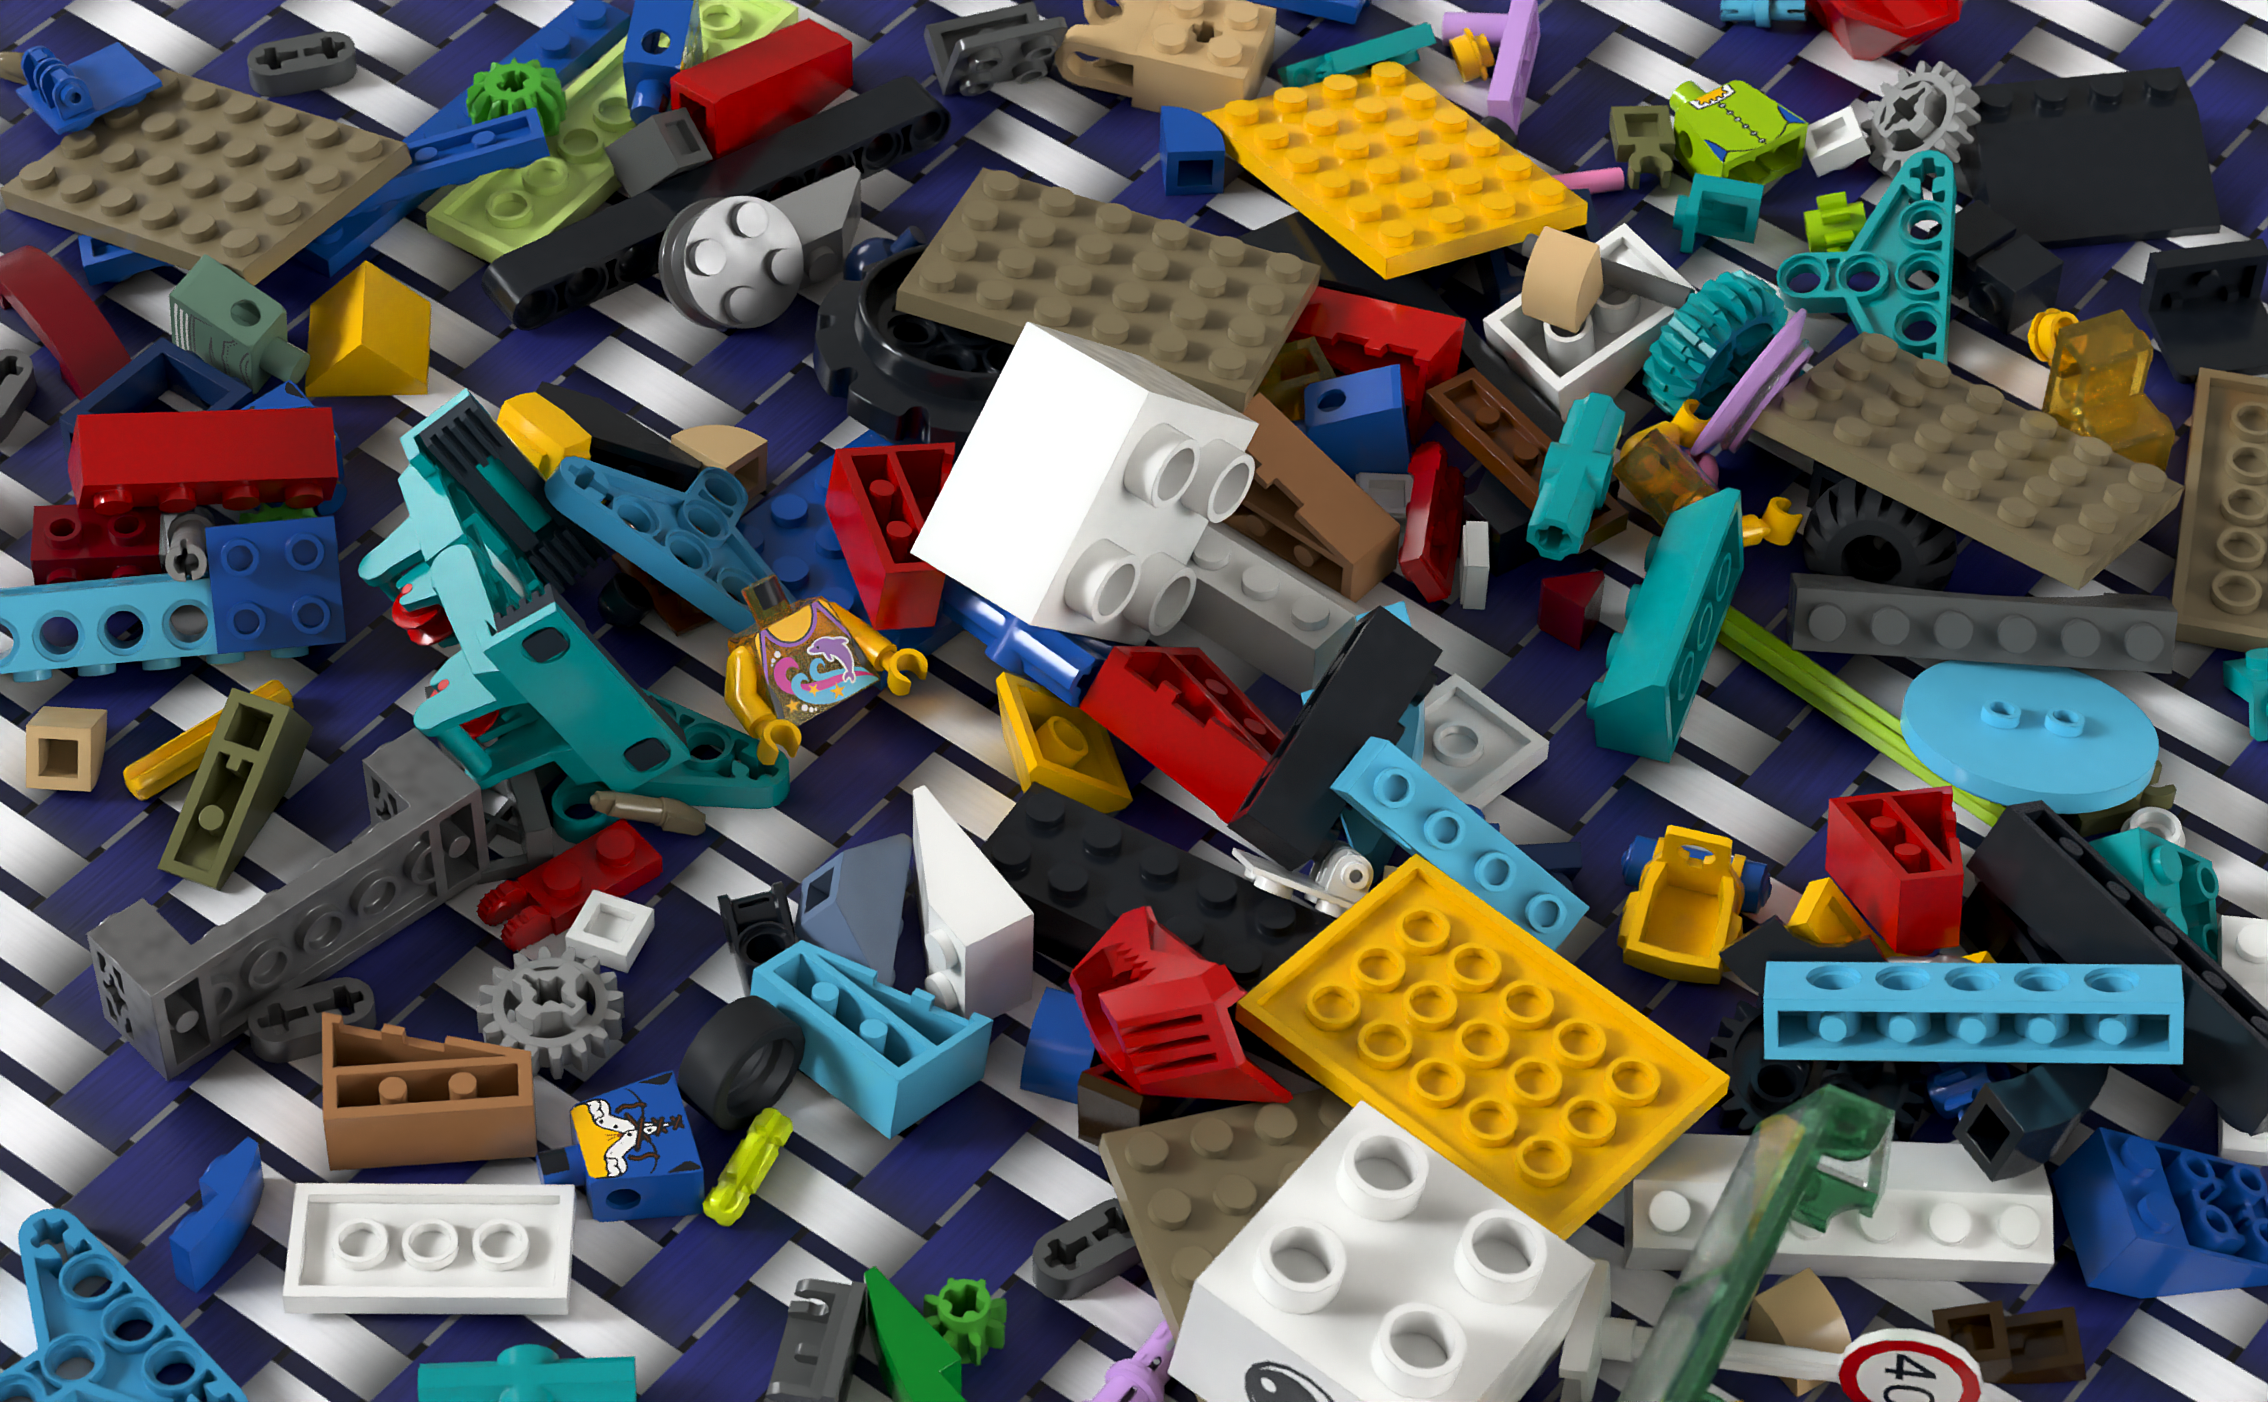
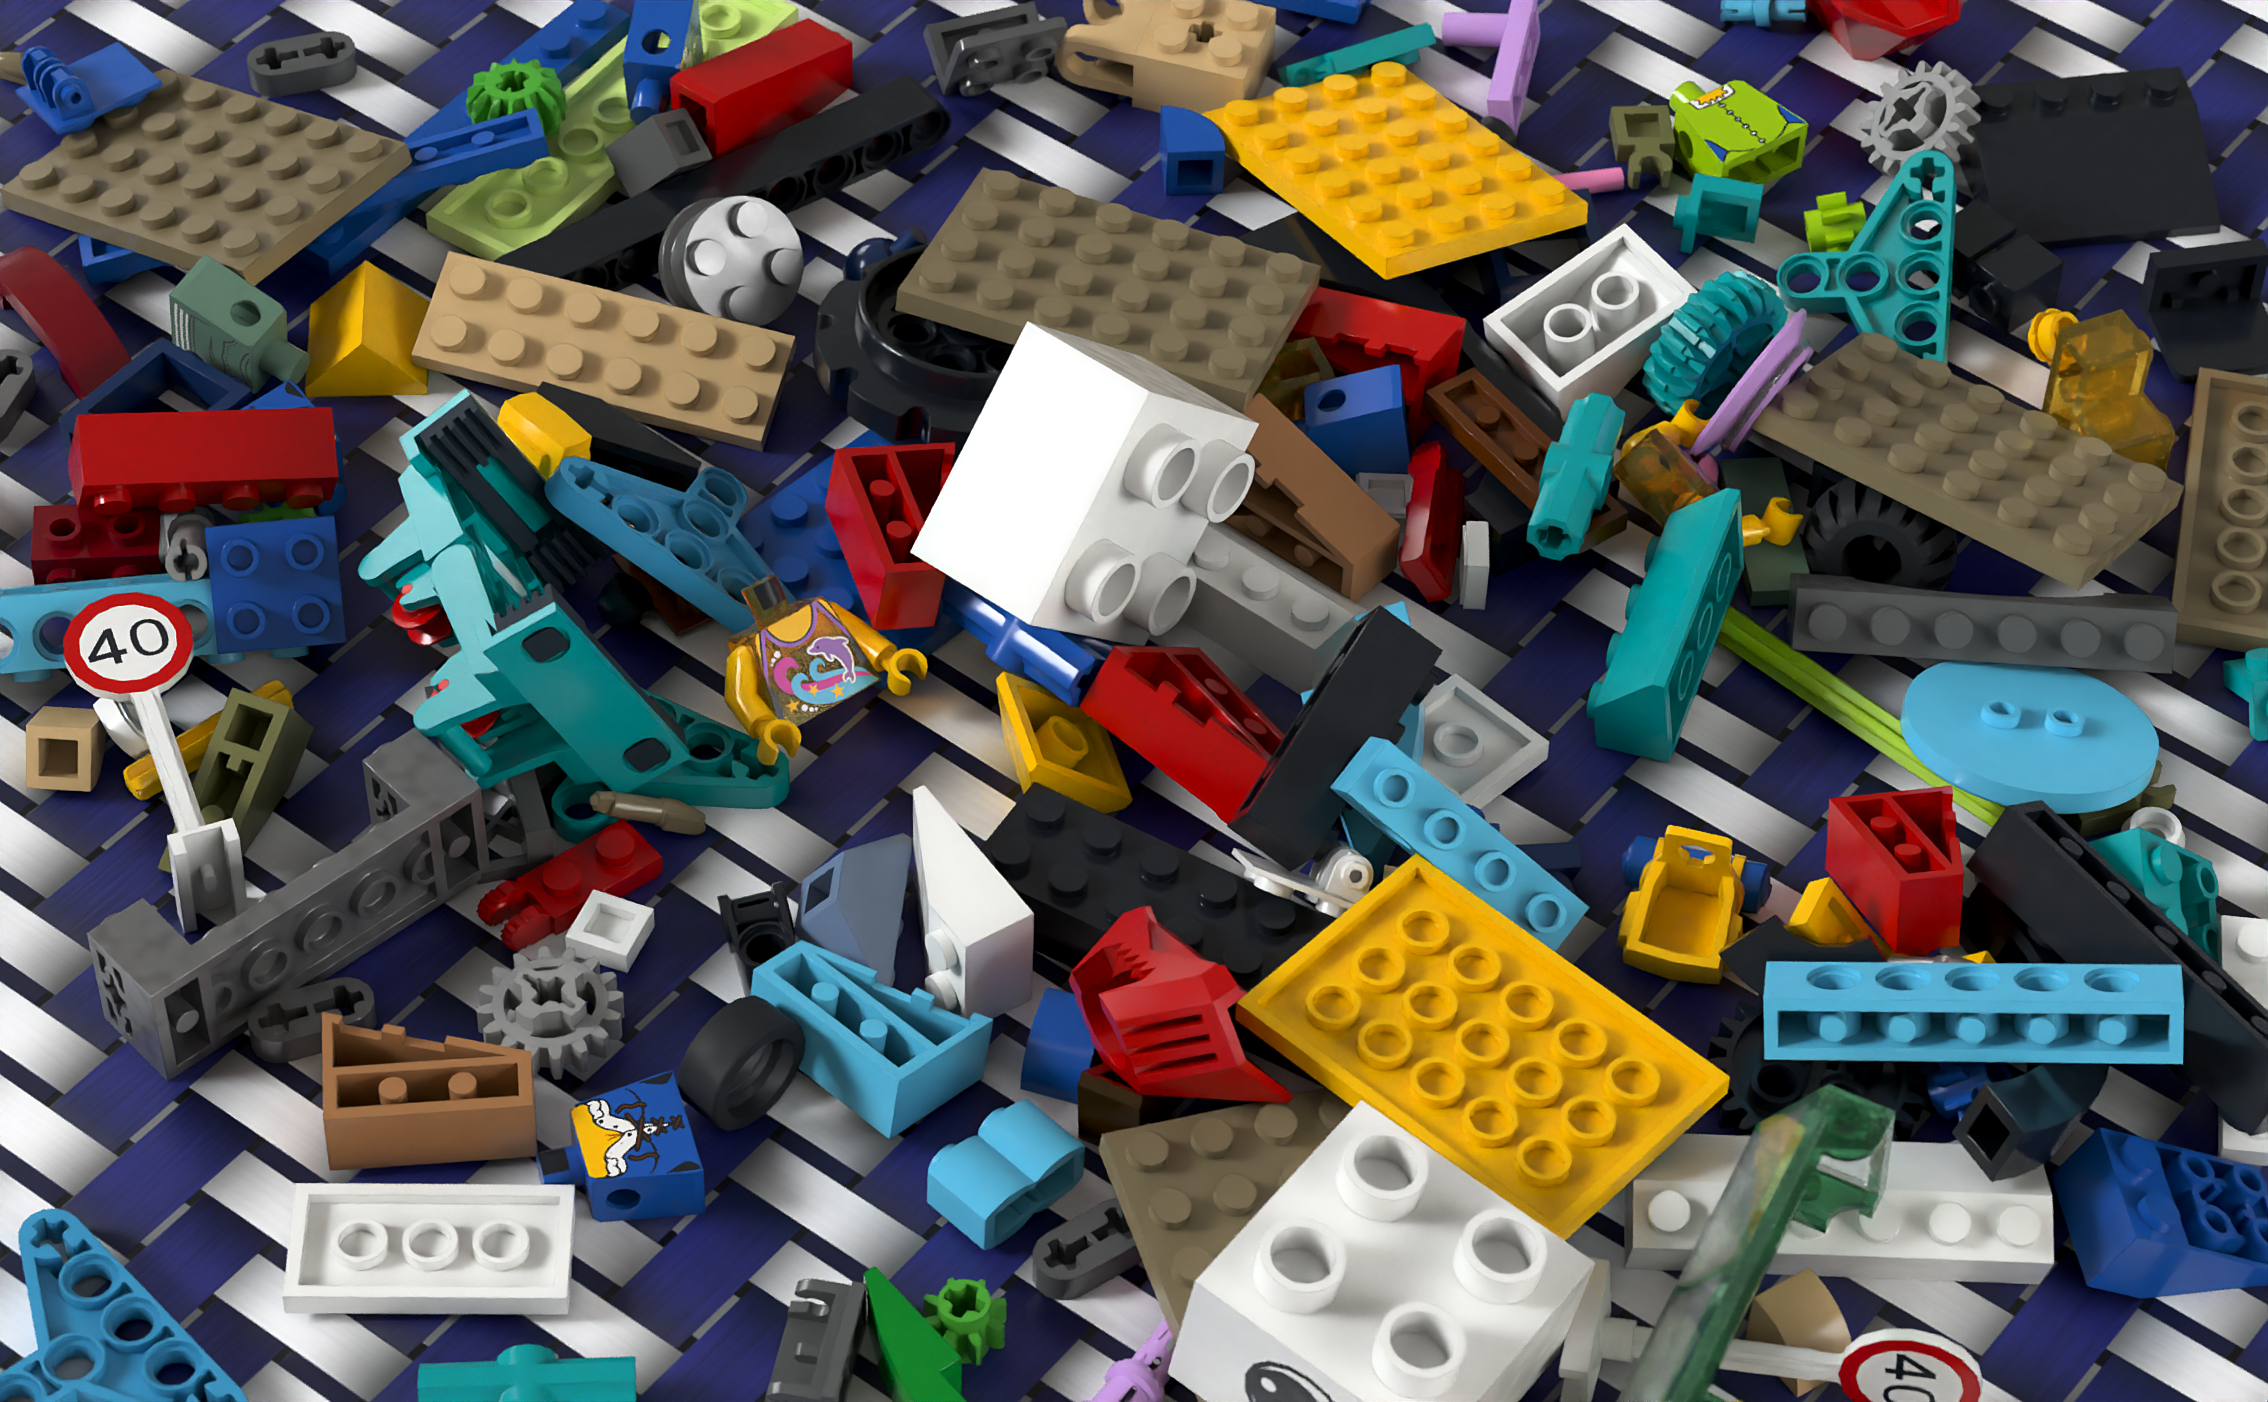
blue slope [169,1137,264,1293] -> none
tan brick [671,425,768,503] -> none
neon yellow axle [703,1107,793,1227] -> none
light grey slope [769,166,861,291] -> none
yellow plate [1449,28,1495,83] -> none
tan brick [1521,226,1604,334] -> none
dark grey bar [1522,233,1695,309] -> none
dark red slope [1537,571,1605,651] -> none
white plate [1805,106,1871,177] -> none
dark brown slope [1932,1300,2087,1384] -> none
none -> white piece [63,592,248,934]
none -> white tile [93,698,150,760]
none -> tan plate [411,251,797,452]
none -> medium azure brick [927,1099,1085,1251]
none -> sand green tile [1719,457,1810,607]

